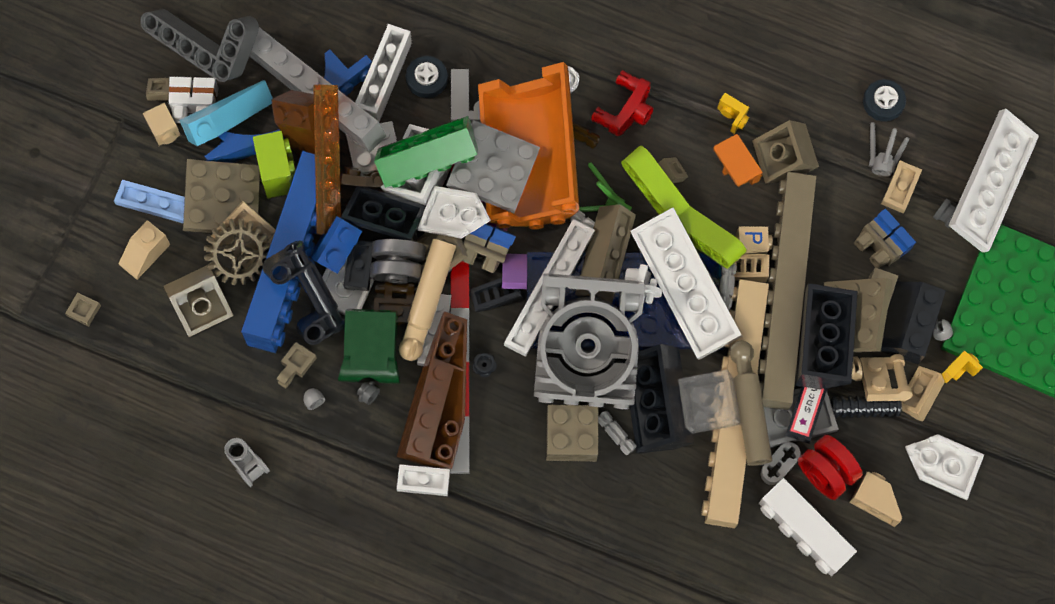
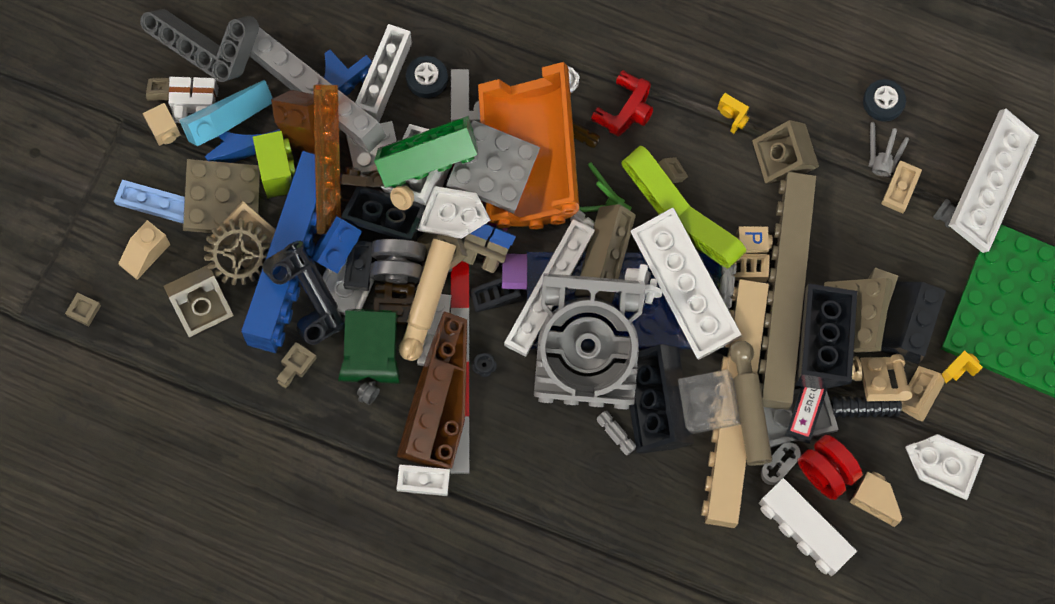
light grey piece [225,438,270,487] -> none
light grey hinge [303,388,325,410] -> none
dark tan brick [546,405,598,462] -> none
orange panel [713,134,763,187] -> none
dark tan hips [854,208,916,268] -> none
light grey hinge [933,319,953,341] -> none
none -> tan plate [390,186,414,210]

